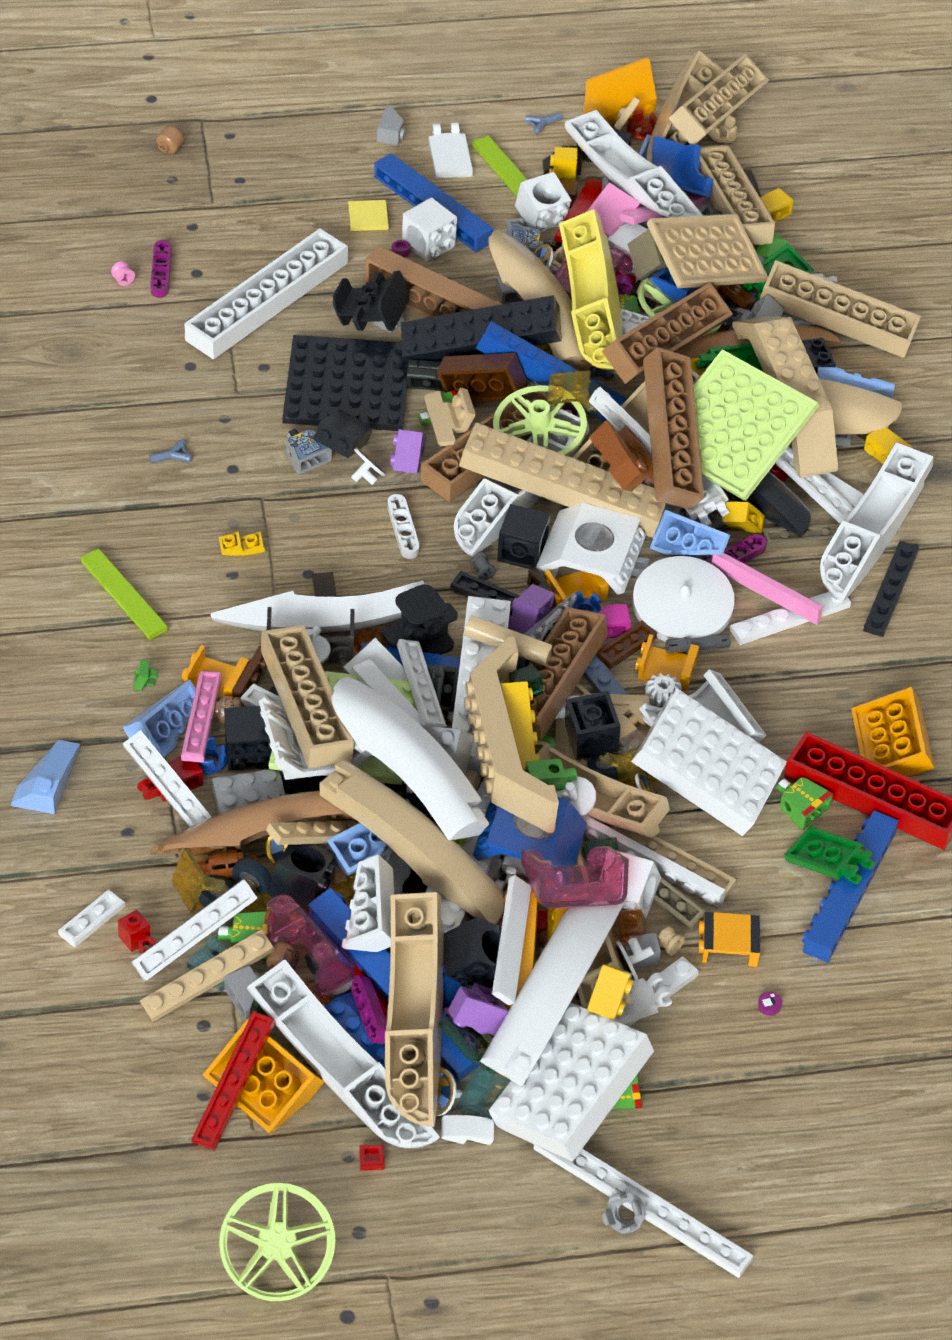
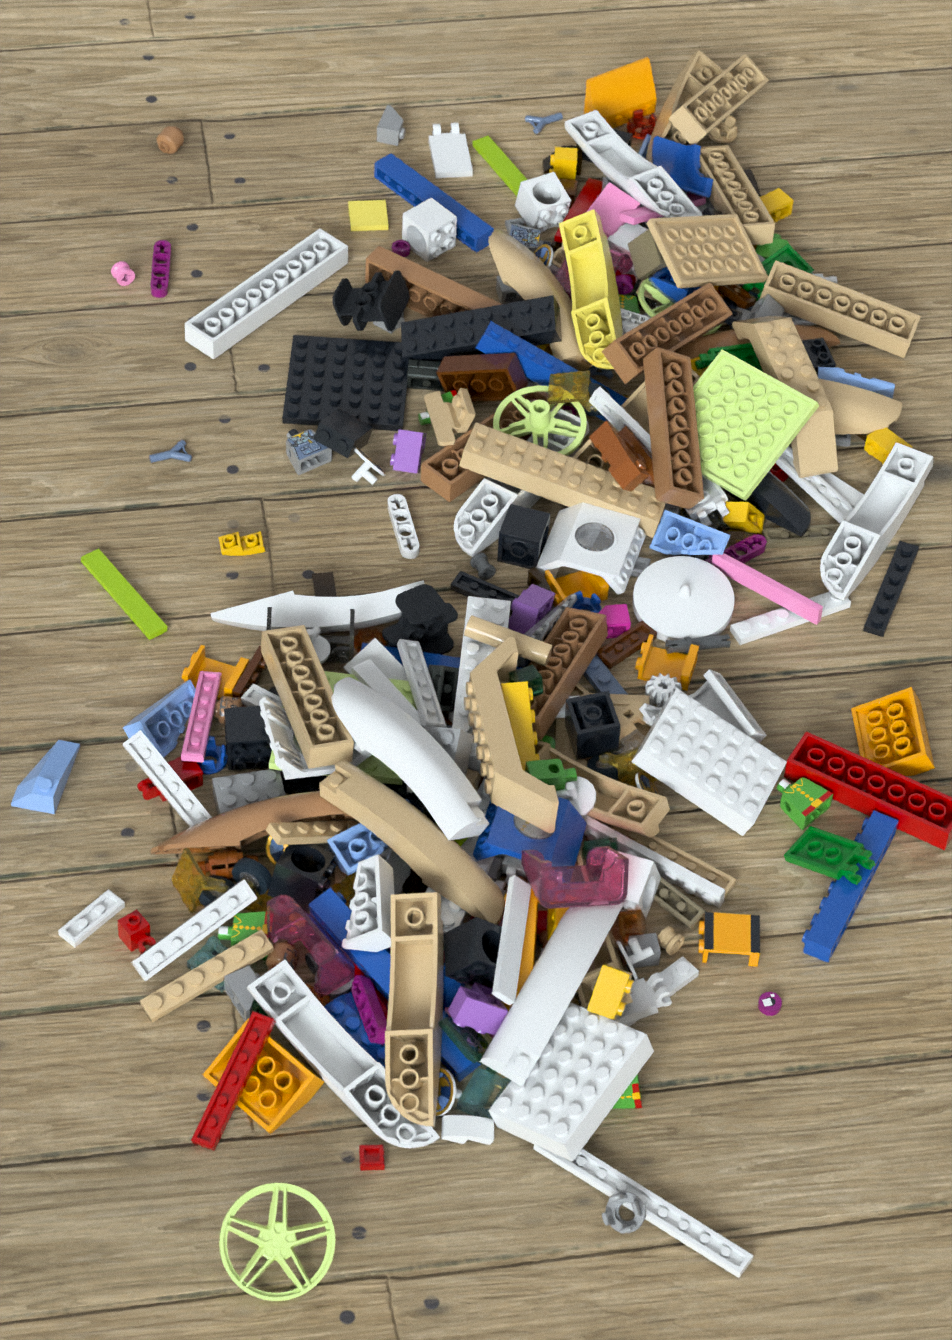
bright green tile [133,659,158,691] -> none
tan plate [613,97,640,130] -> none

